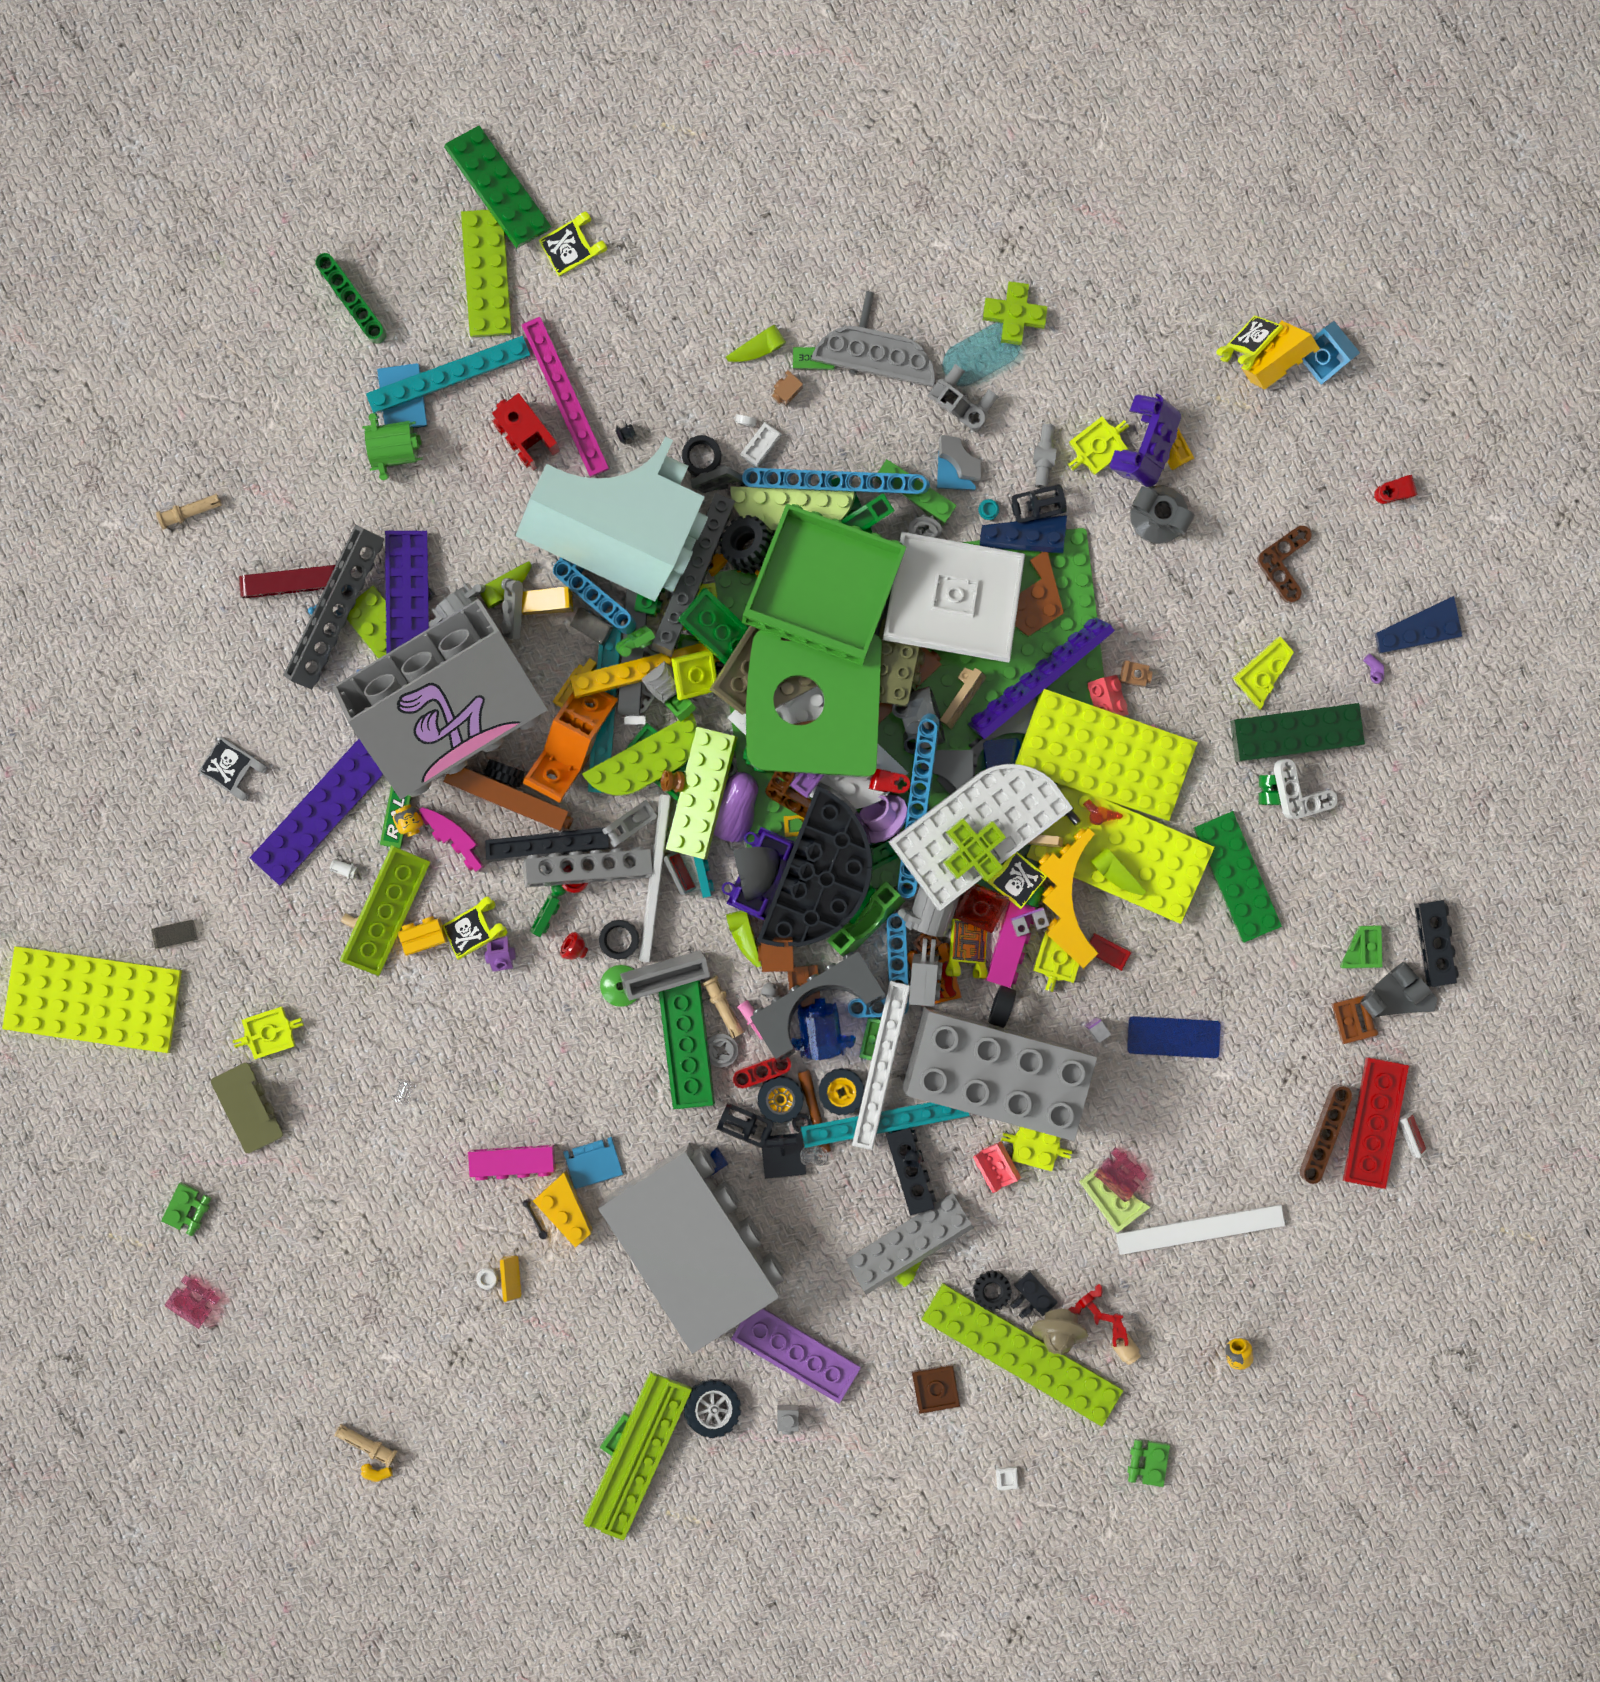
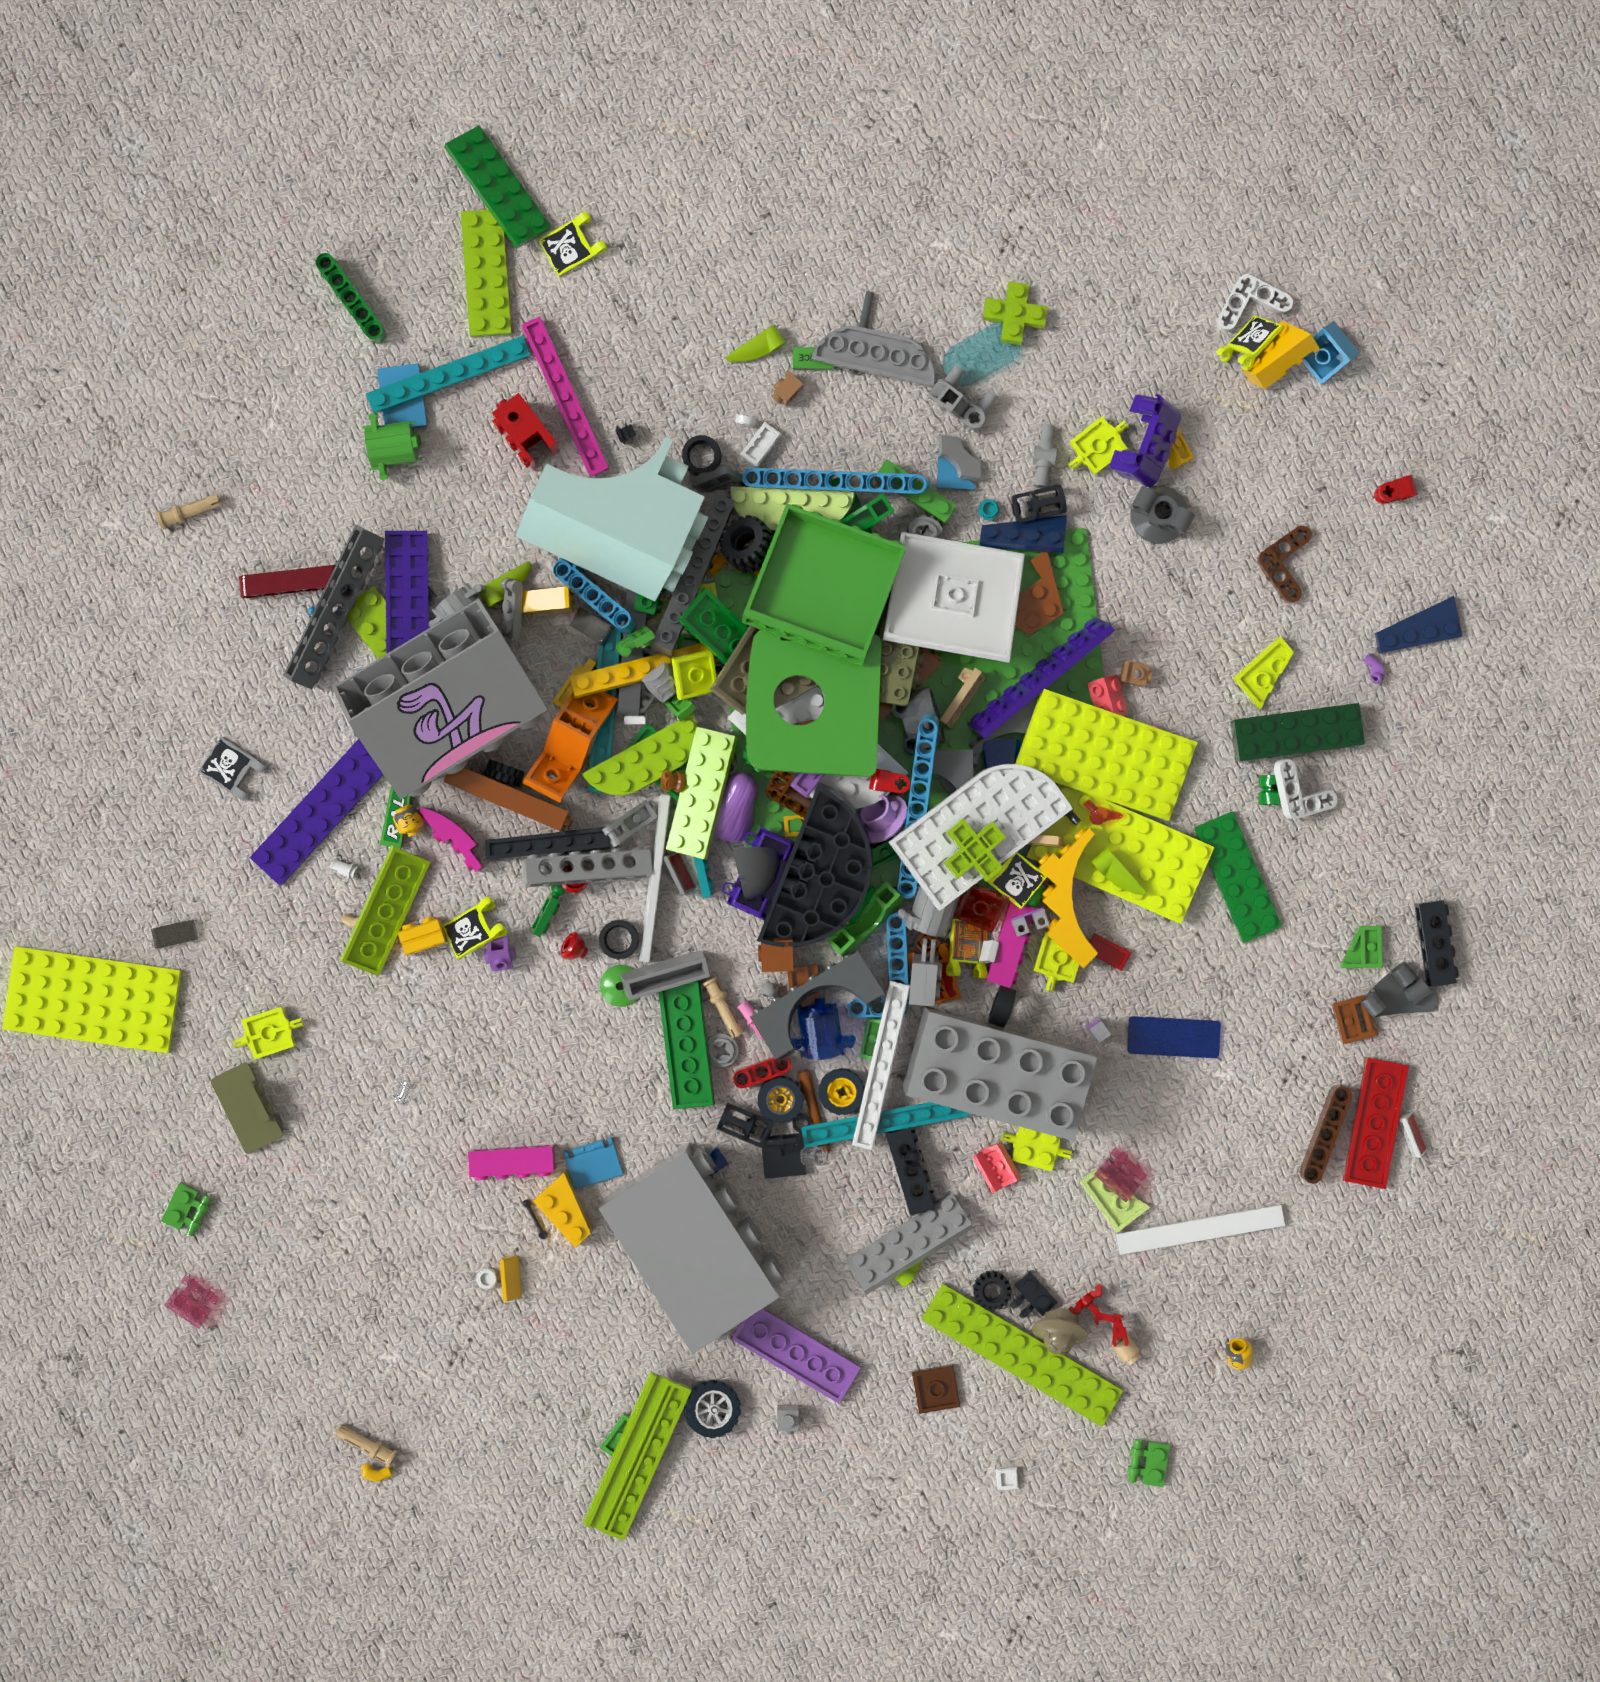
lime piece [726,910,762,967] -> none
none -> white tile [979,940,999,963]
none -> white beam [1217,274,1293,332]

